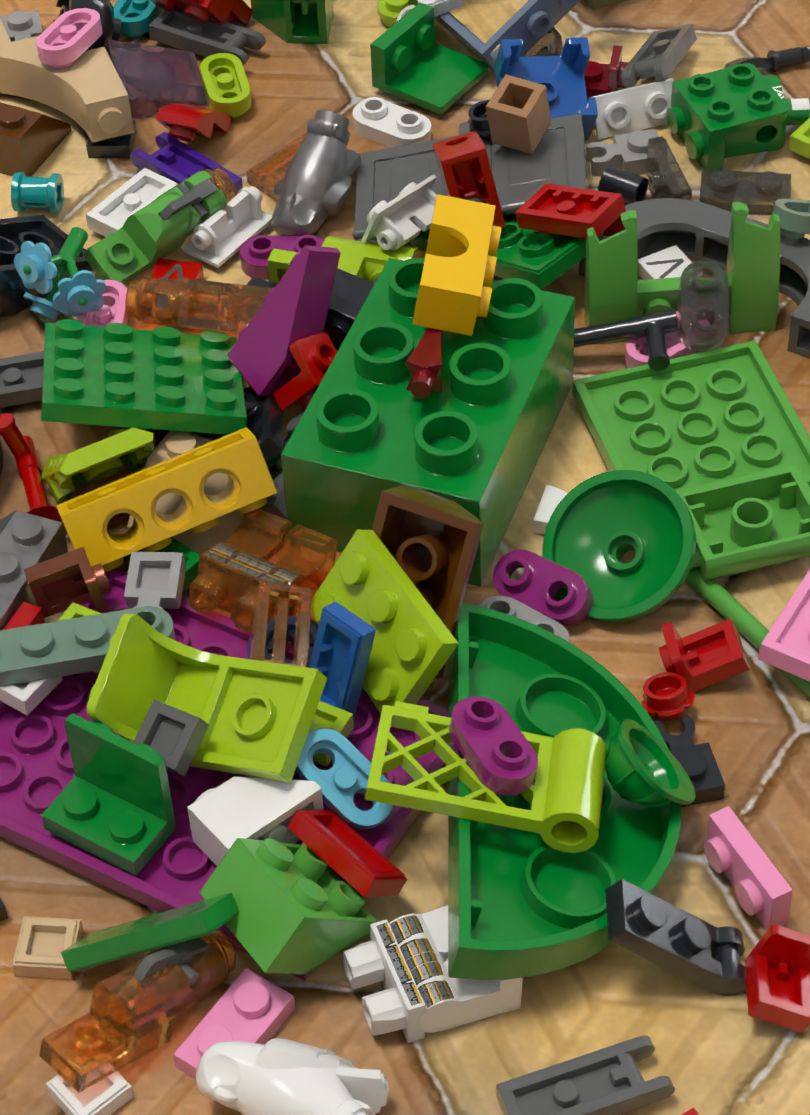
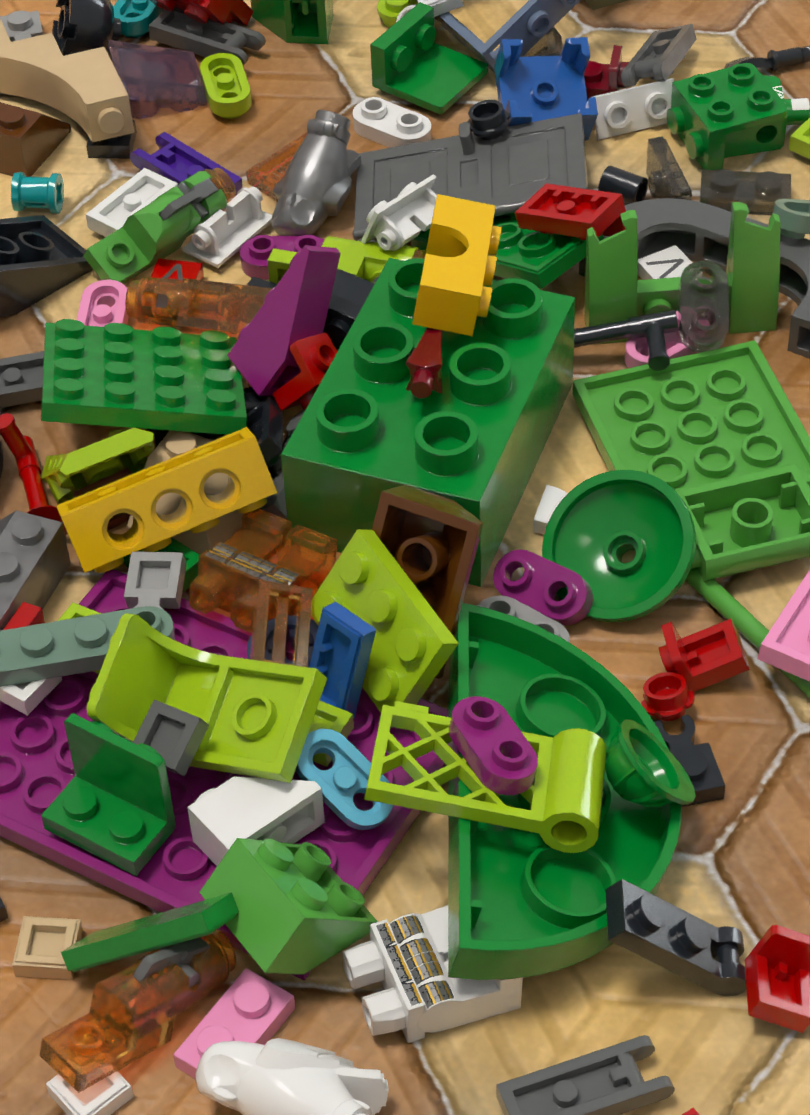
medium azure plant [14,227,107,321] -> none
copper bracket [23,547,112,618] -> none
bright pink plate [36,8,103,69] -> none
red slope [156,103,232,142] -> none
red tile [287,810,408,898] -> none
red torso [432,132,506,228] -> none
medium nougat brick [486,74,551,154] -> none
light grey plate [586,129,668,176] -> none
bright pink plate [704,806,793,931] -> none

